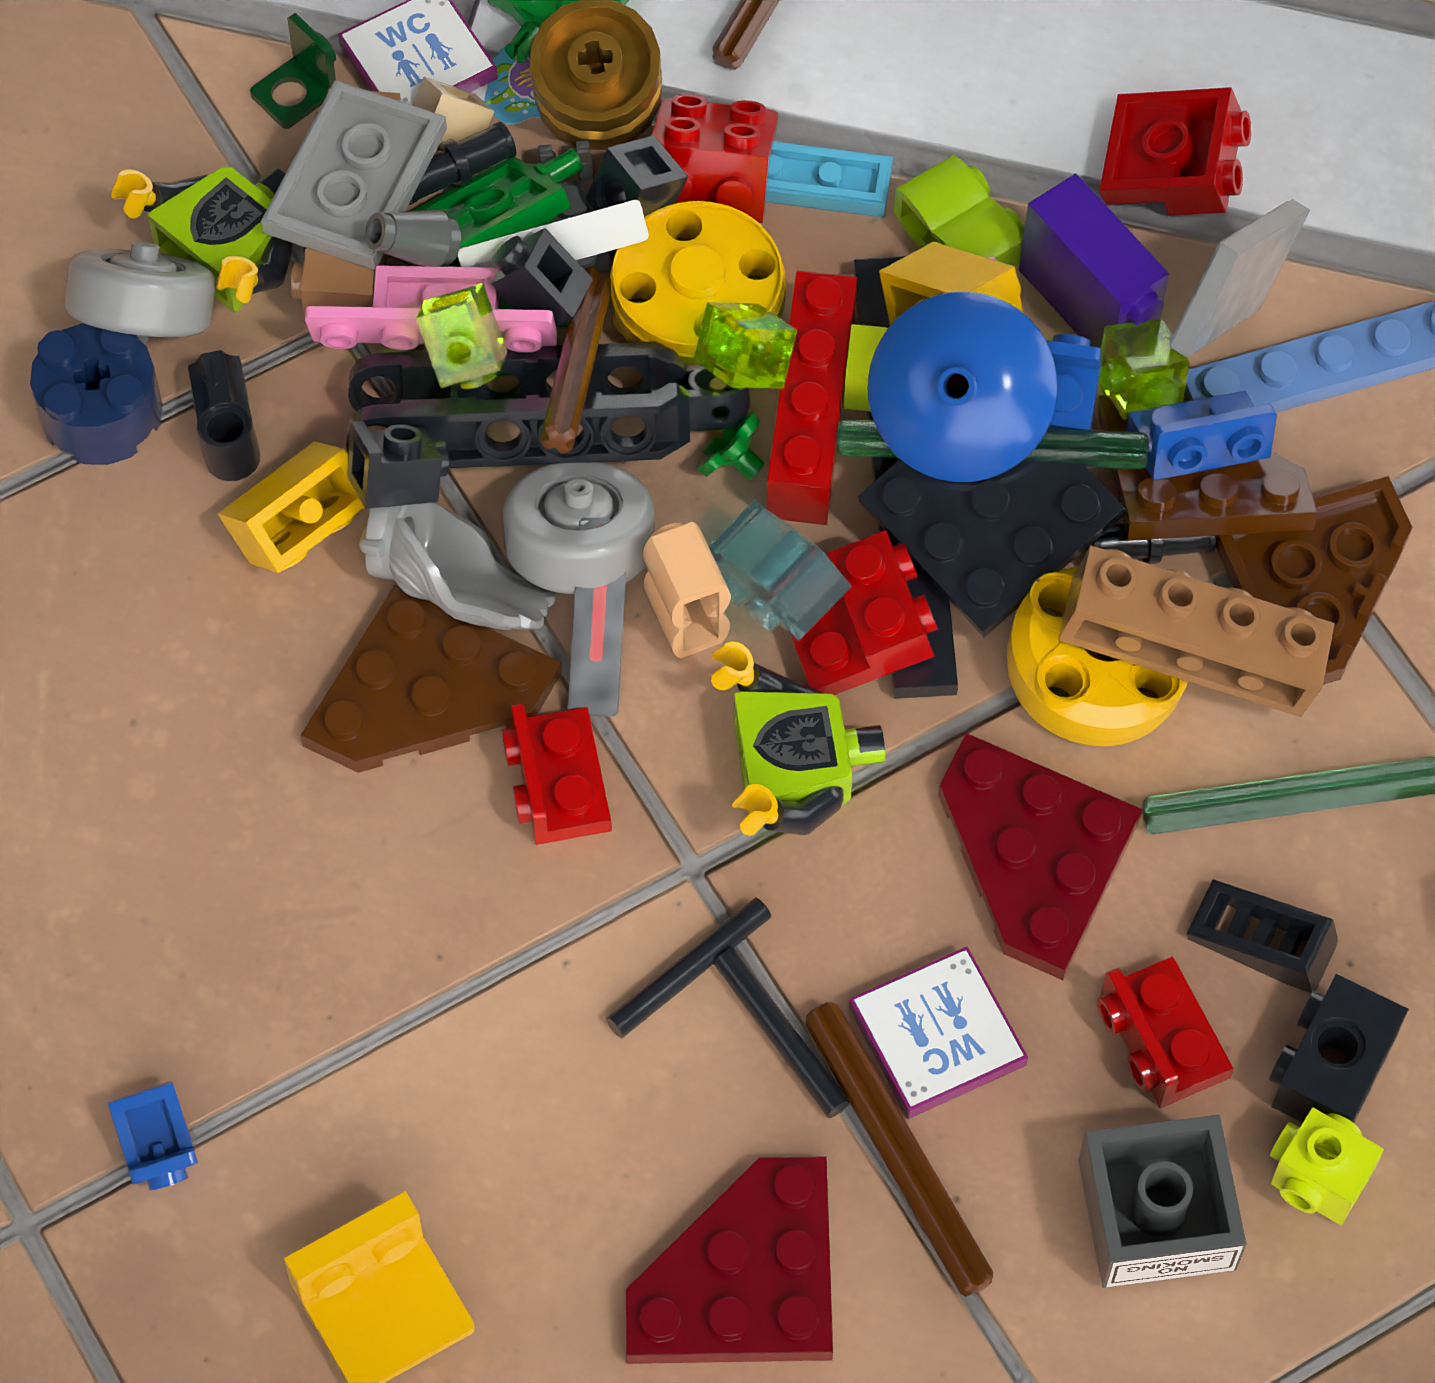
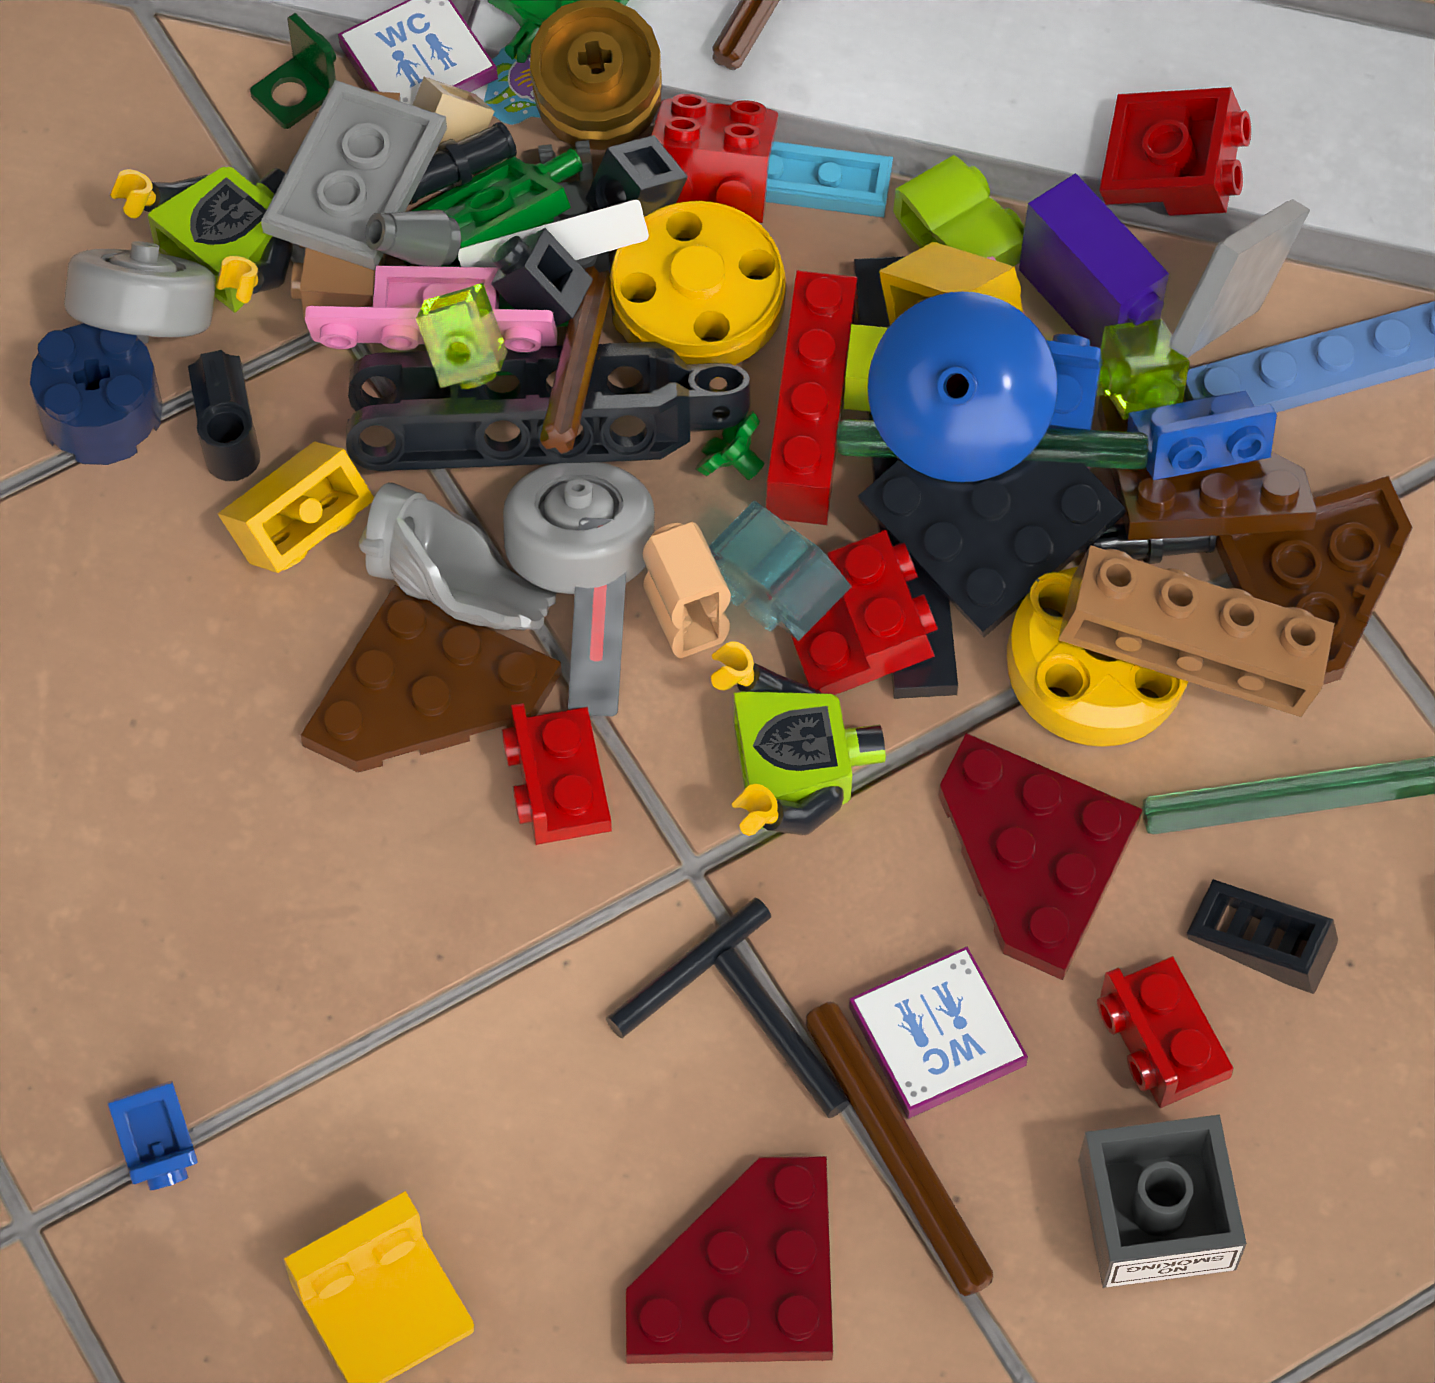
black brick [347,421,449,509] -> none
clear neon green brick [694,302,797,389] -> none
black brick [1269,974,1409,1123] -> none
neon yellow brick [1269,1107,1384,1226] -> none

